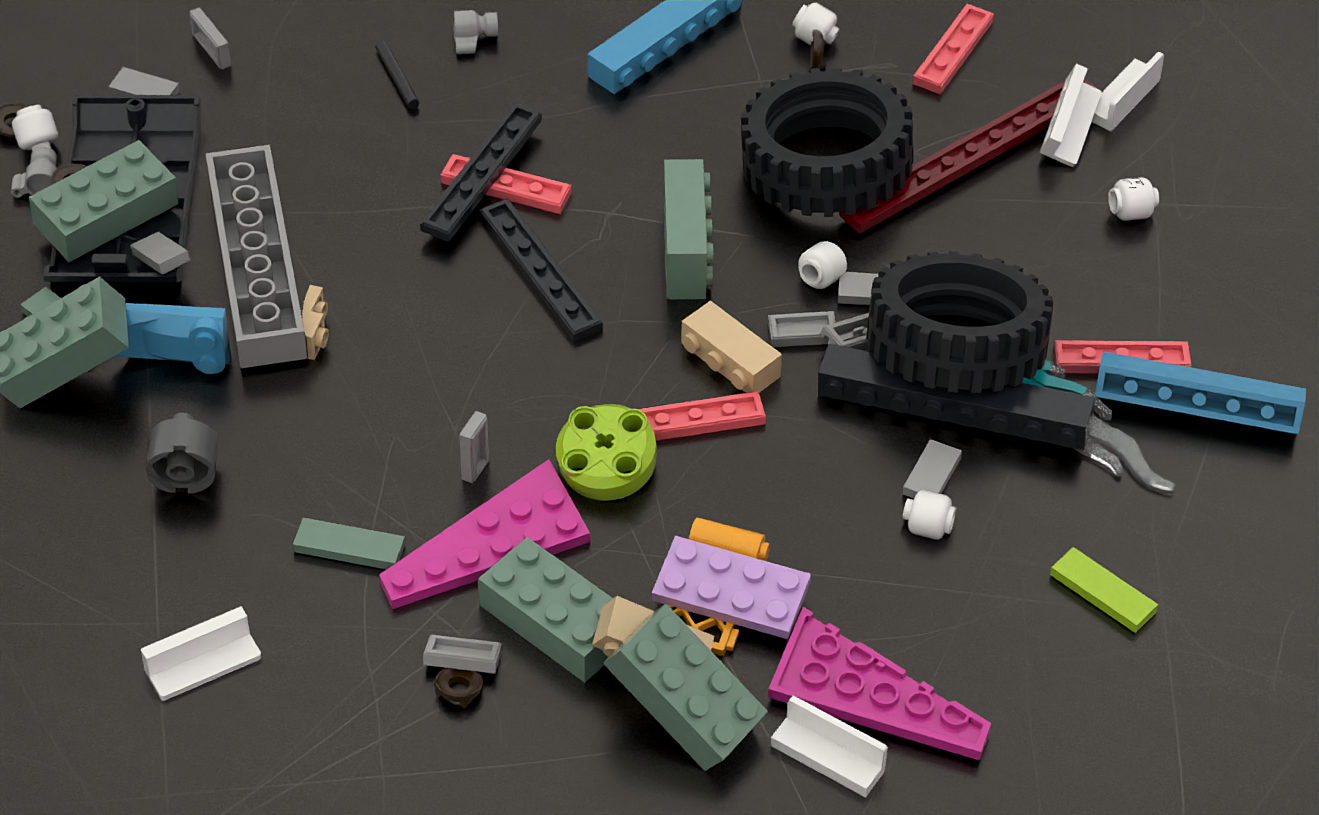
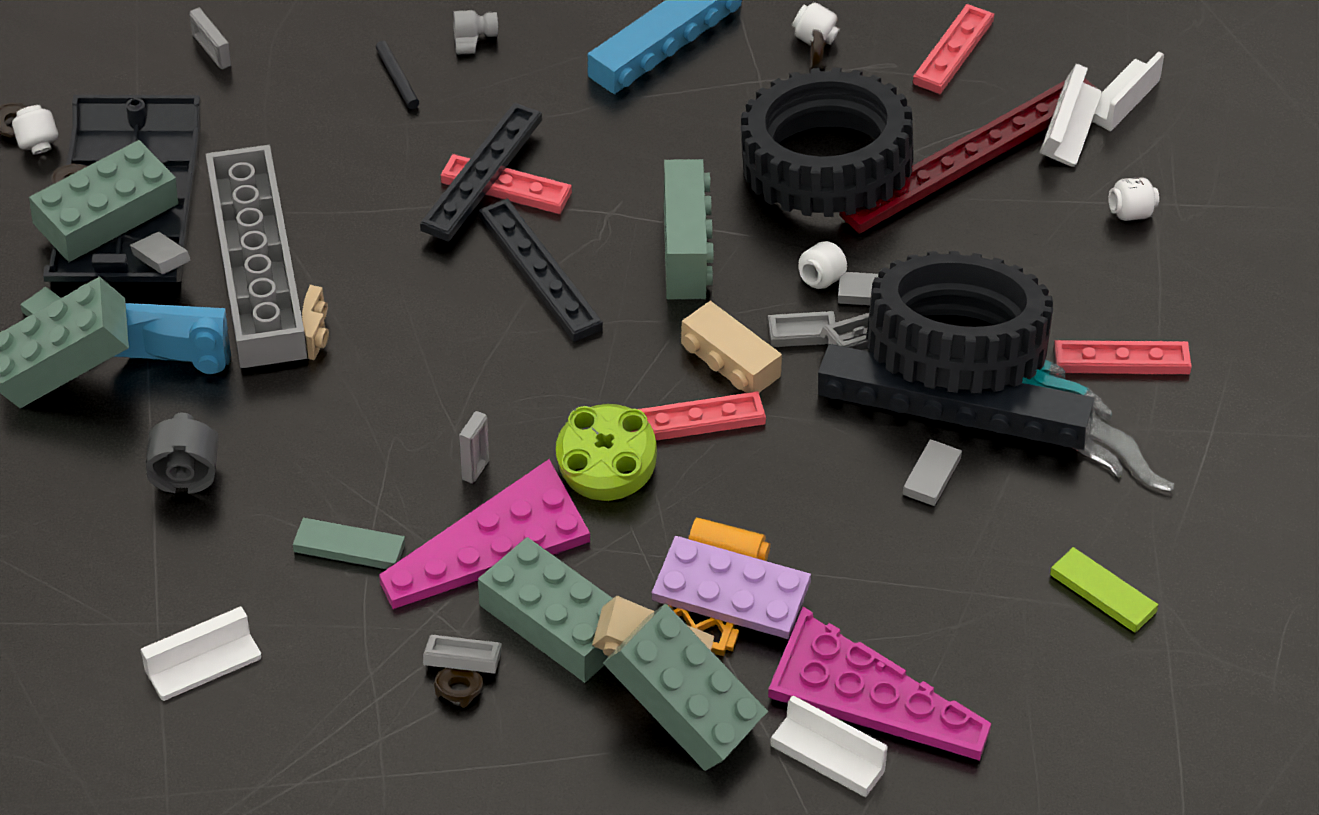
light grey piece [11,147,57,198] -> none
light grey tile [109,67,180,95] -> none
white head [902,490,956,540] -> none
dark azure brick [1094,351,1306,434] -> none

